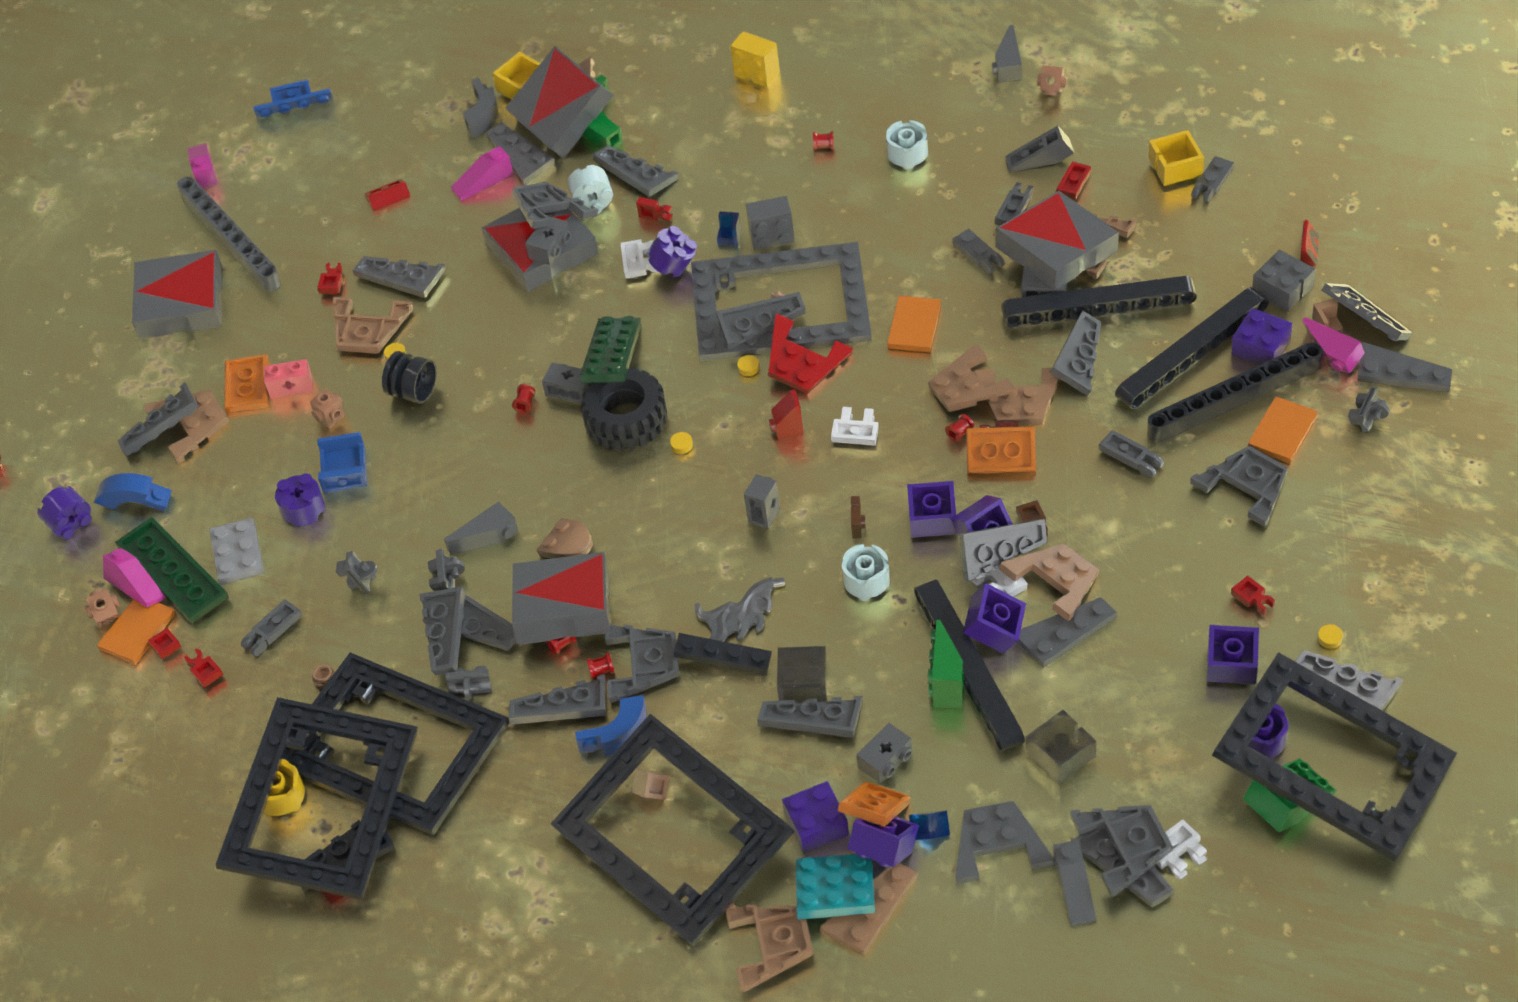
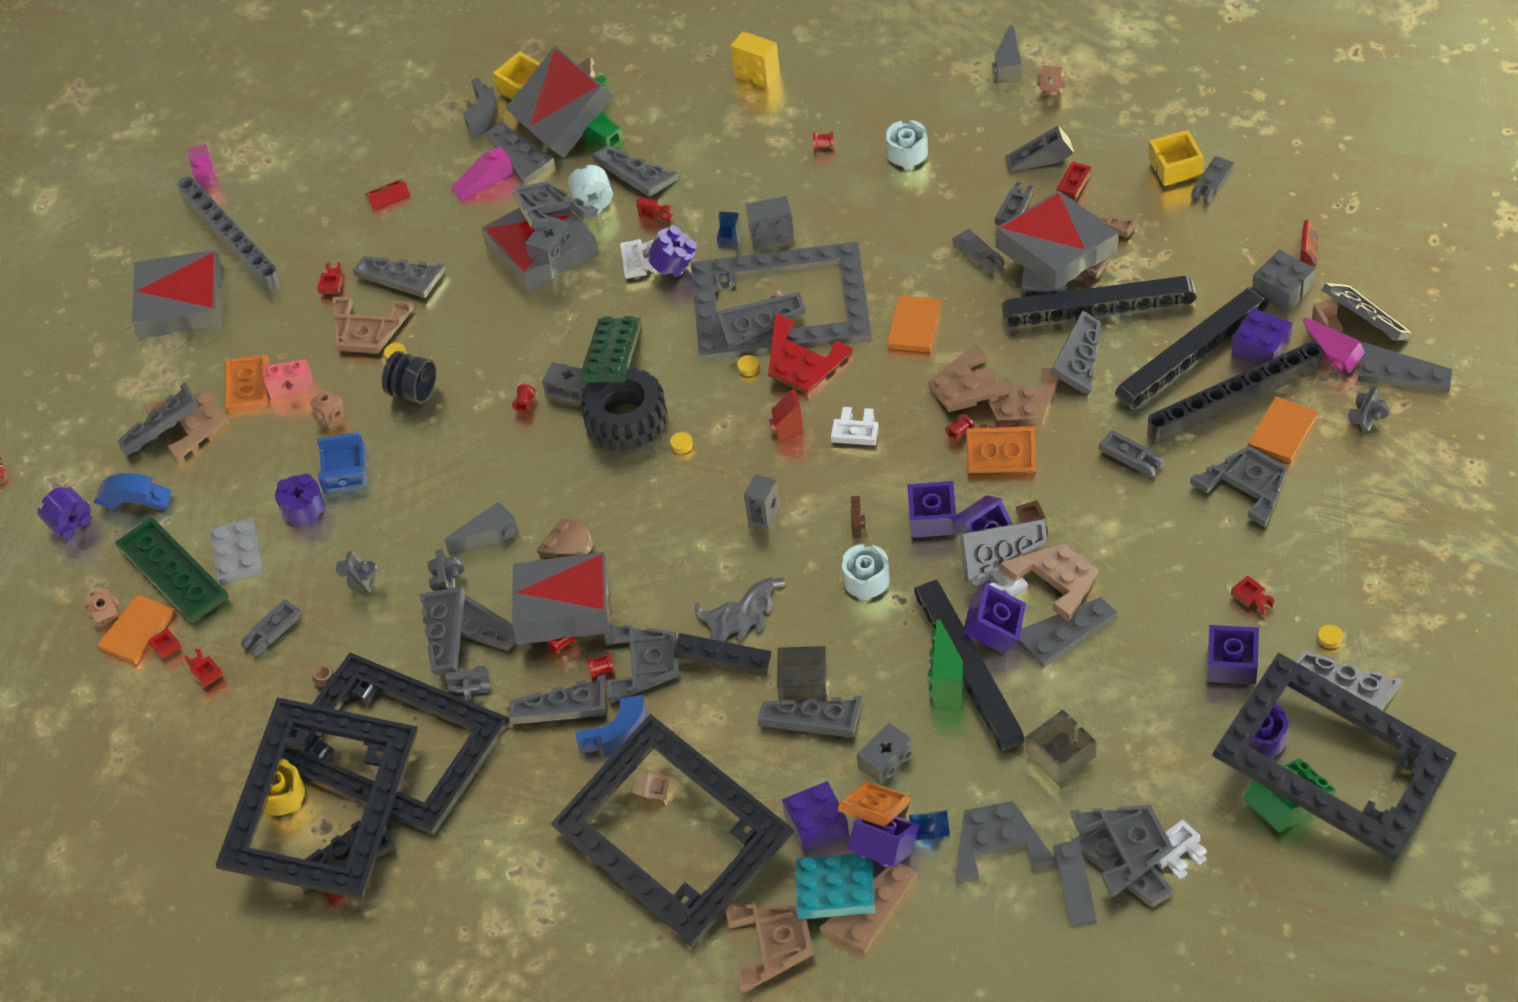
dark pink slope [103,548,165,607] -> none
blue bracket [253,79,333,118] -> none

